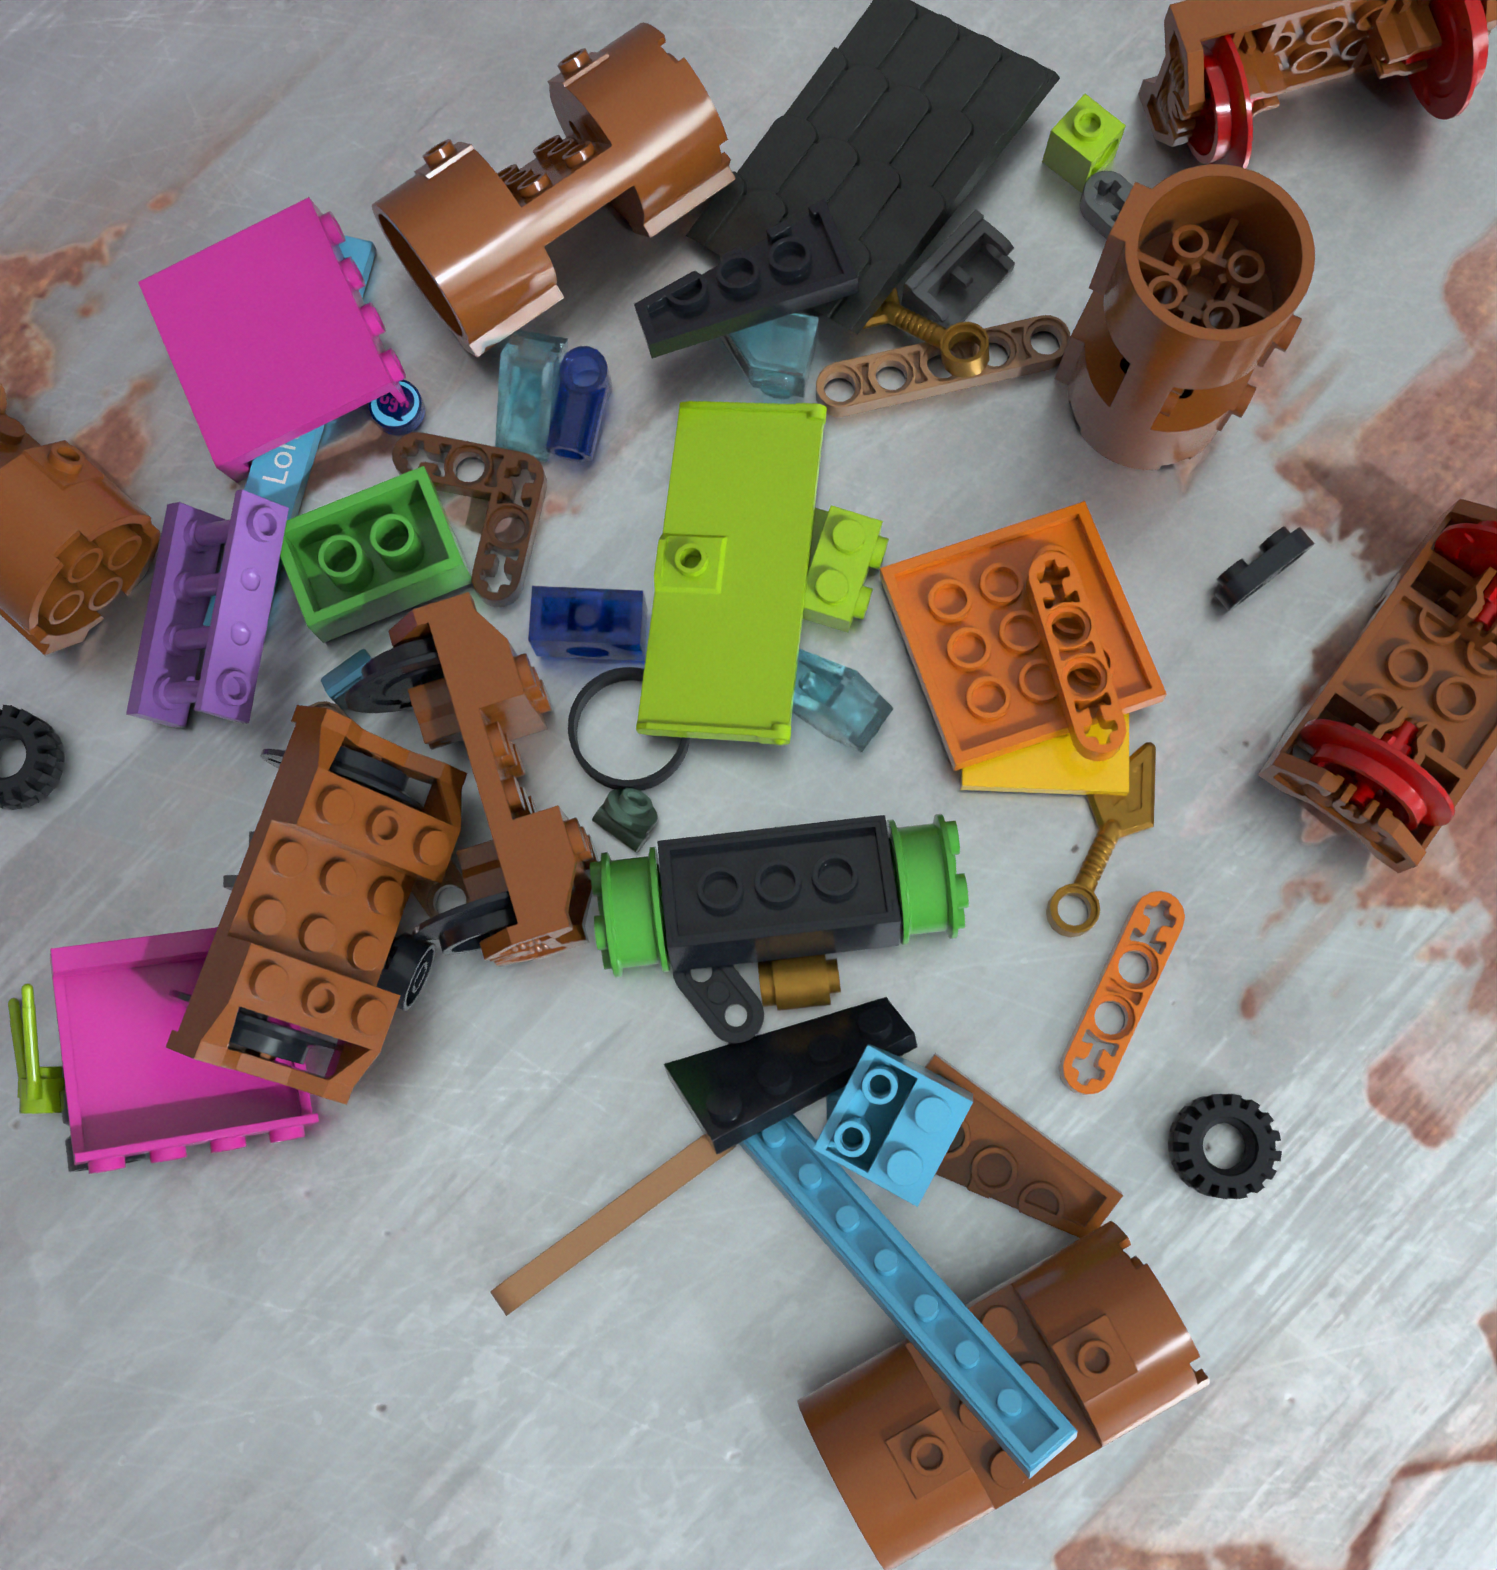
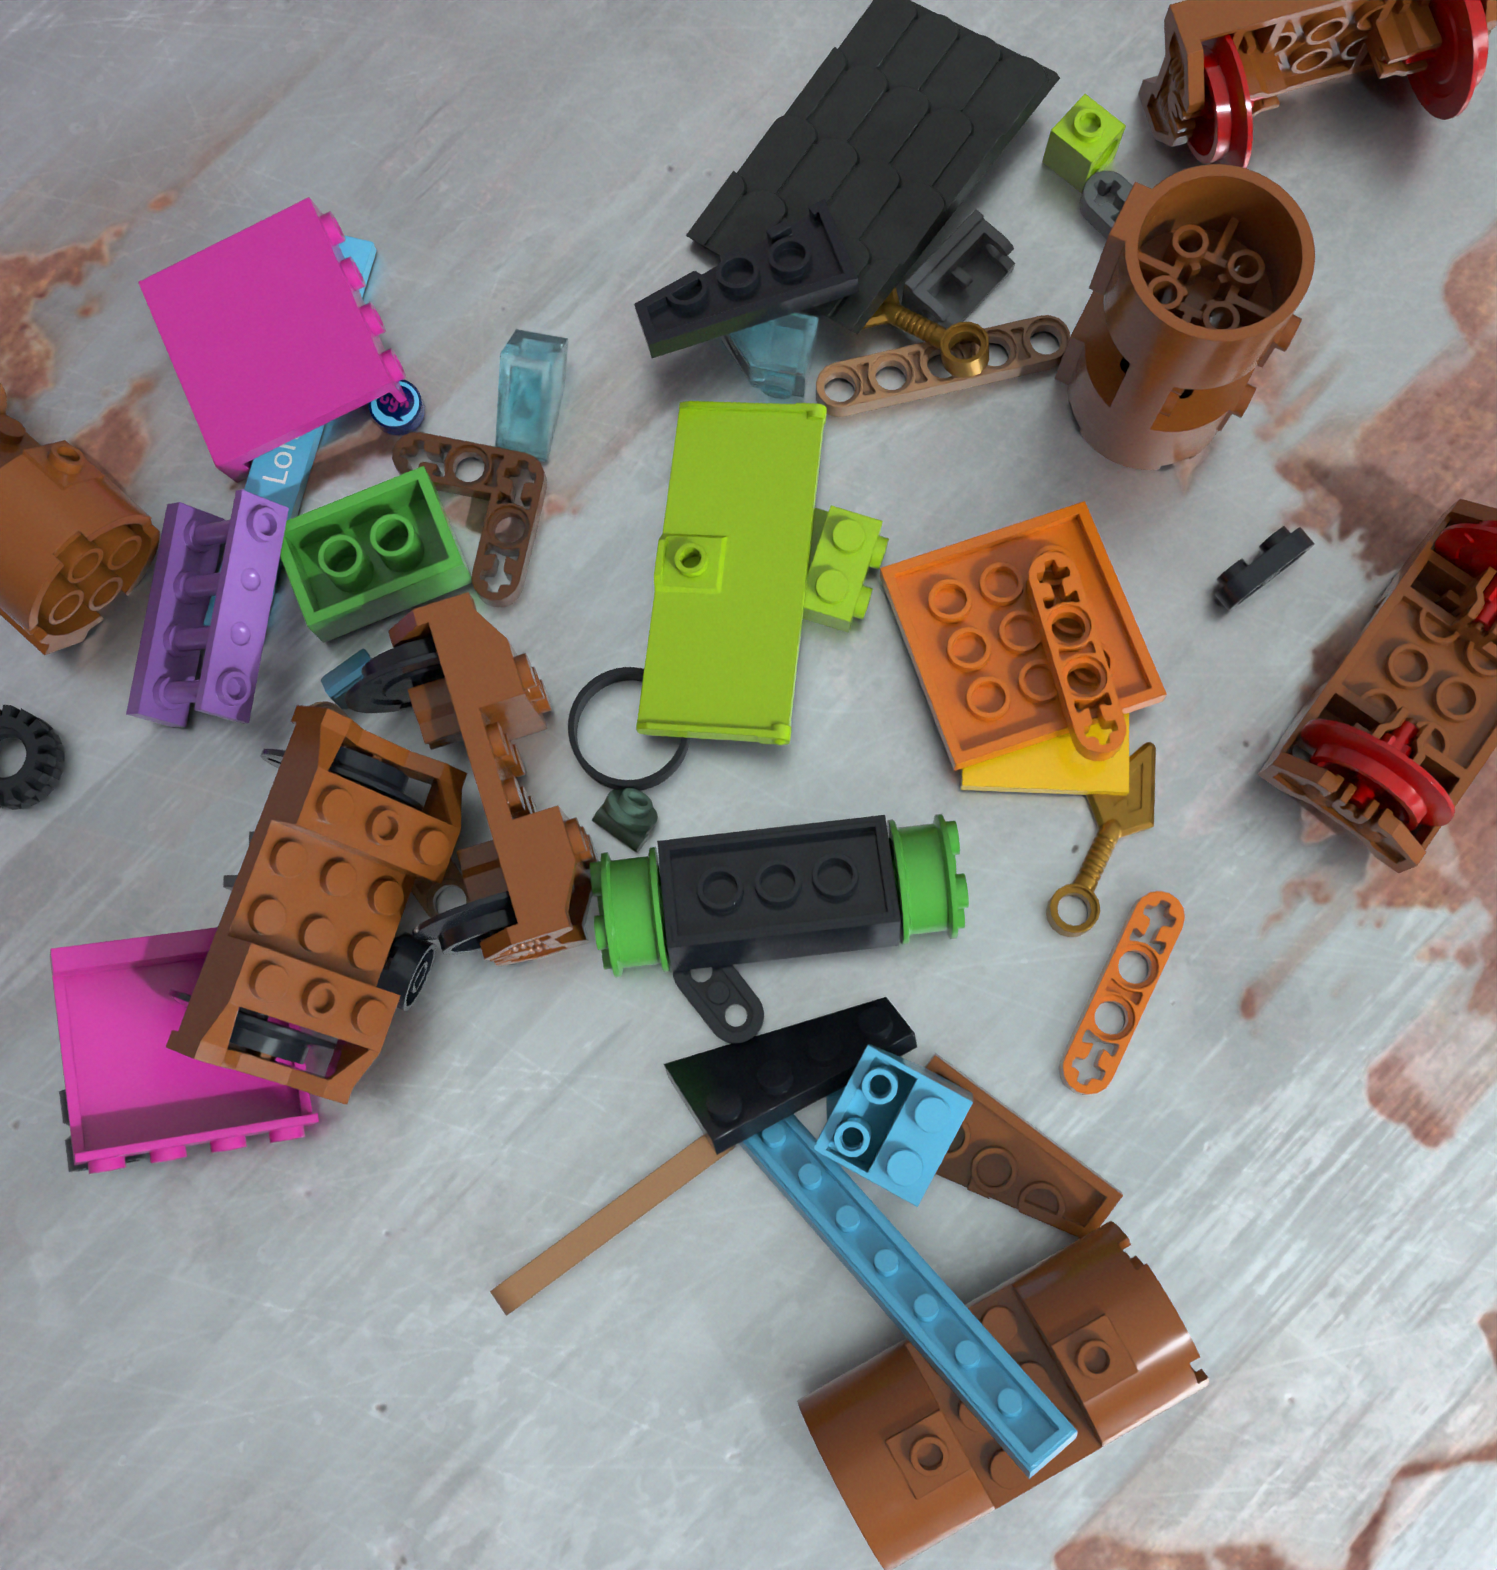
lime plant [8,983,65,1114] -> none
dark orange cylinder [372,22,736,358] -> none
clear blue brick [528,586,648,661] -> none
clear blue piece [546,346,612,463] -> none
pearl gold brick [758,954,841,1011] -> none
clear light blue slope [792,649,894,752] -> none
black tyre [1168,1094,1282,1199] -> none

